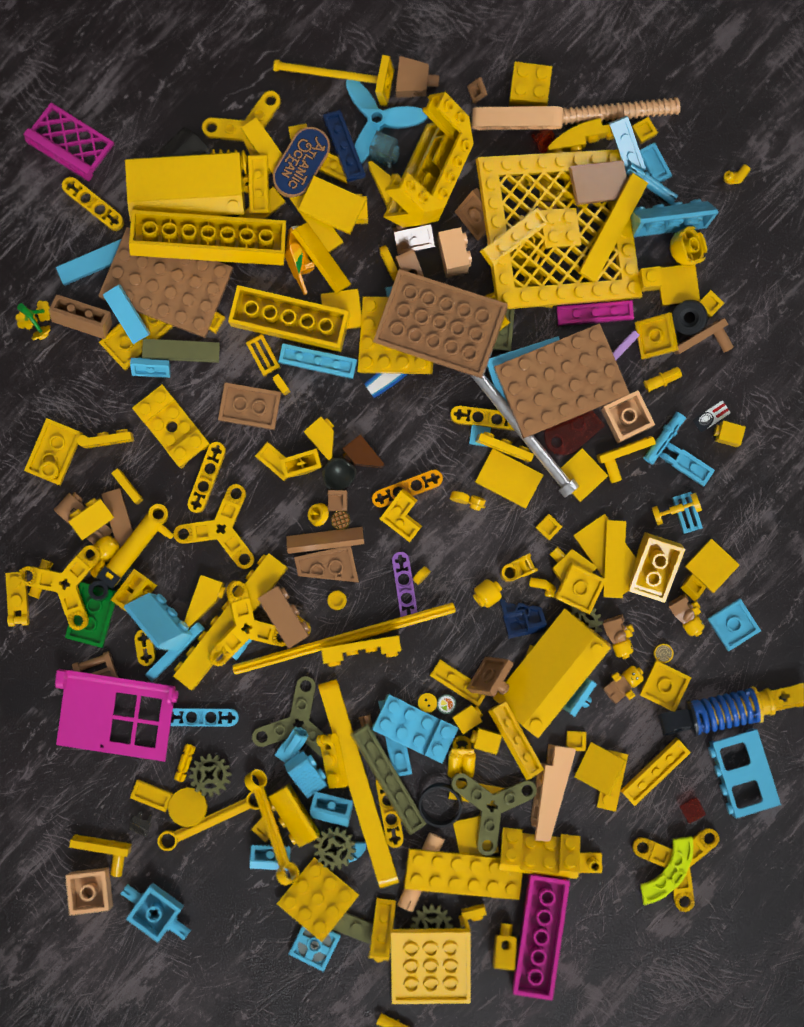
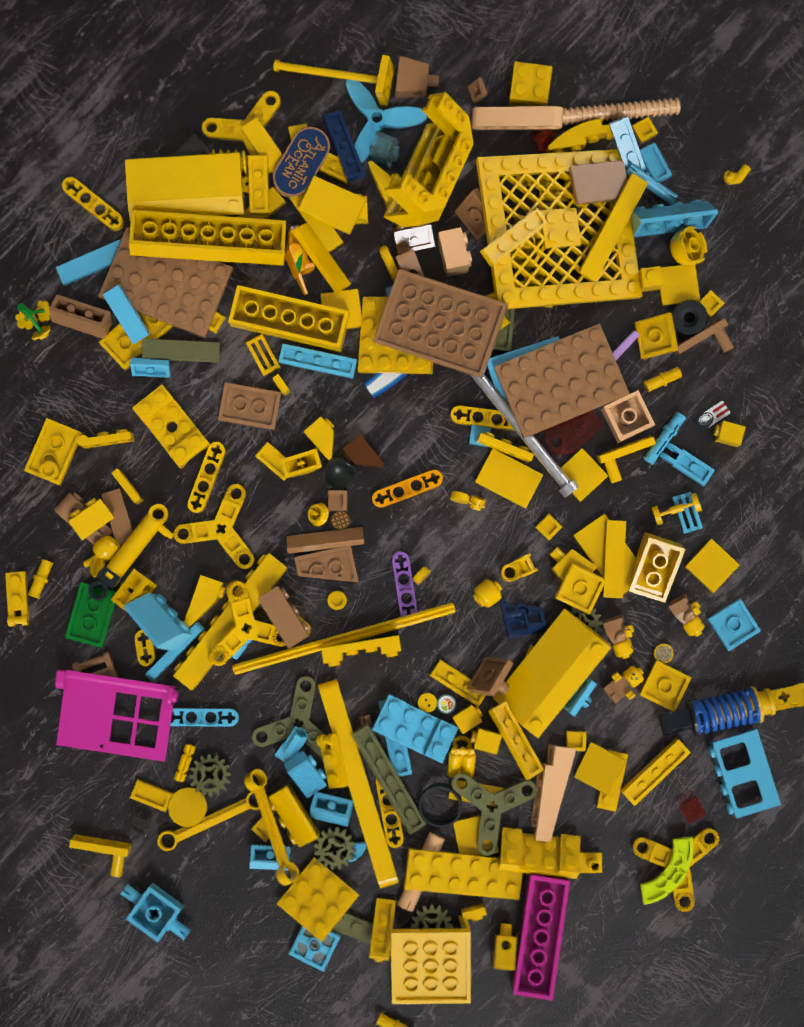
yellow piece [18,545,101,630] -> none
dark pink fence [24,103,114,182] -> none
light nougat brick [66,867,113,915] -> none
yellow plate [380,489,422,542] -> none
yellow arm [529,577,556,598] -> none
dark pink tile [556,300,634,326] -> none
yellow plate [681,574,706,601] -> none

